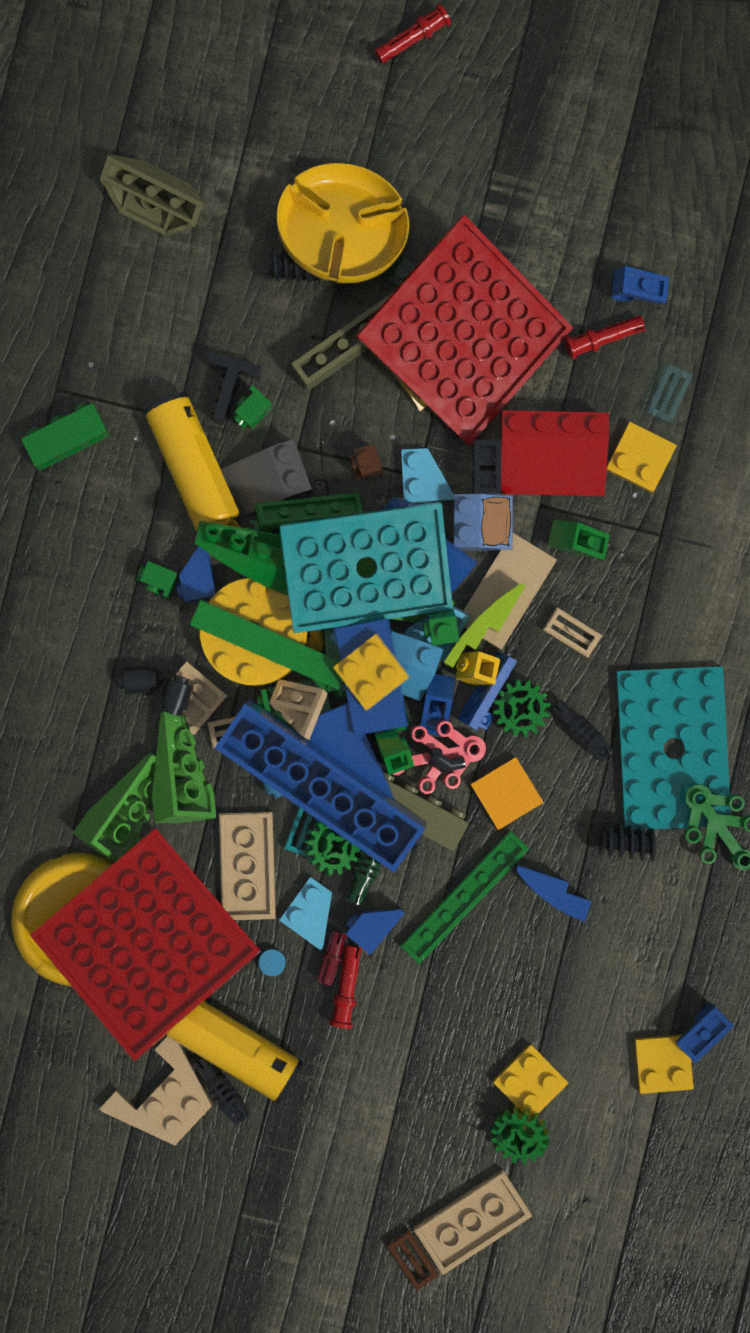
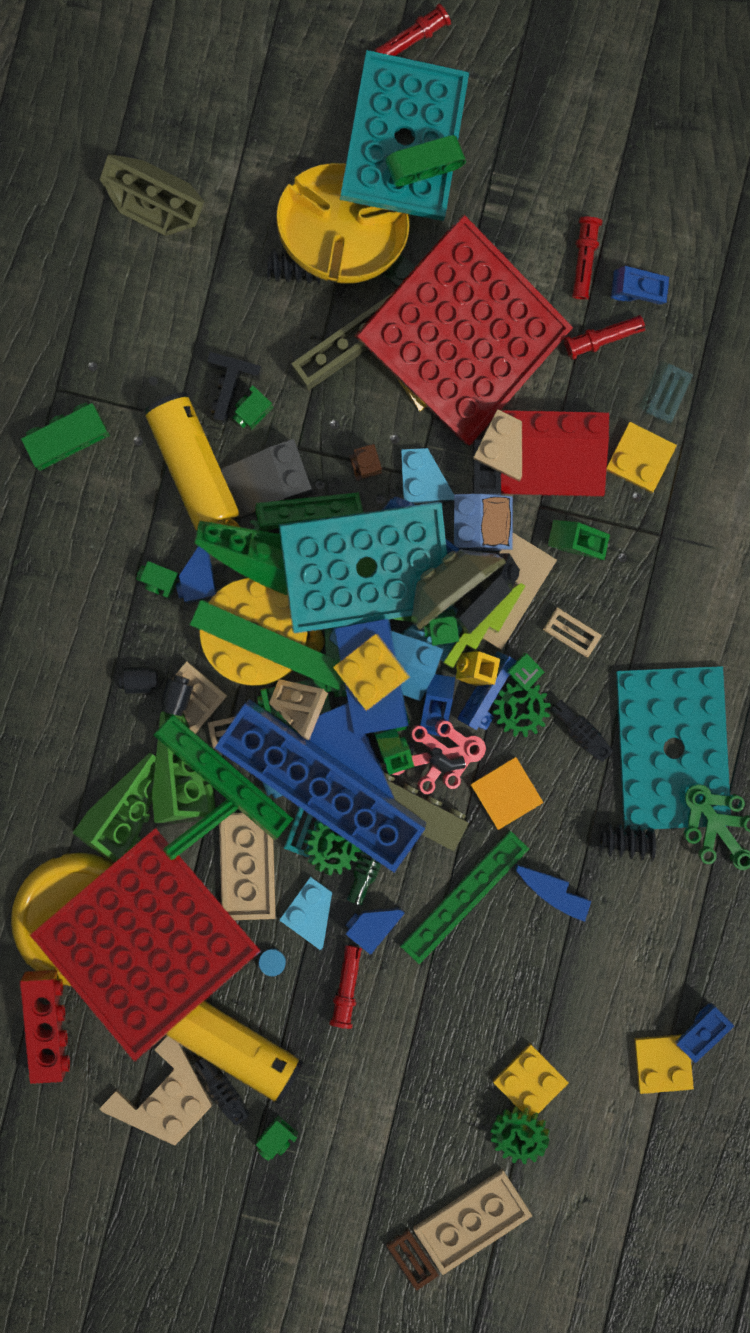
dark red axle [317,930,347,985] -> none
none -> red brick [20,970,70,1084]
none -> green tile [153,714,293,840]
none -> green axle [163,800,238,860]
none -> green brick [256,1115,298,1161]
none -> teal plate [340,50,469,221]
none -> green beam [385,135,466,187]
none -> olive wedge [411,550,506,630]
none -> black slope [455,553,520,634]
none -> tan wing [473,410,522,482]
none -> green tile [506,653,544,691]
none -> red pin [572,216,602,300]

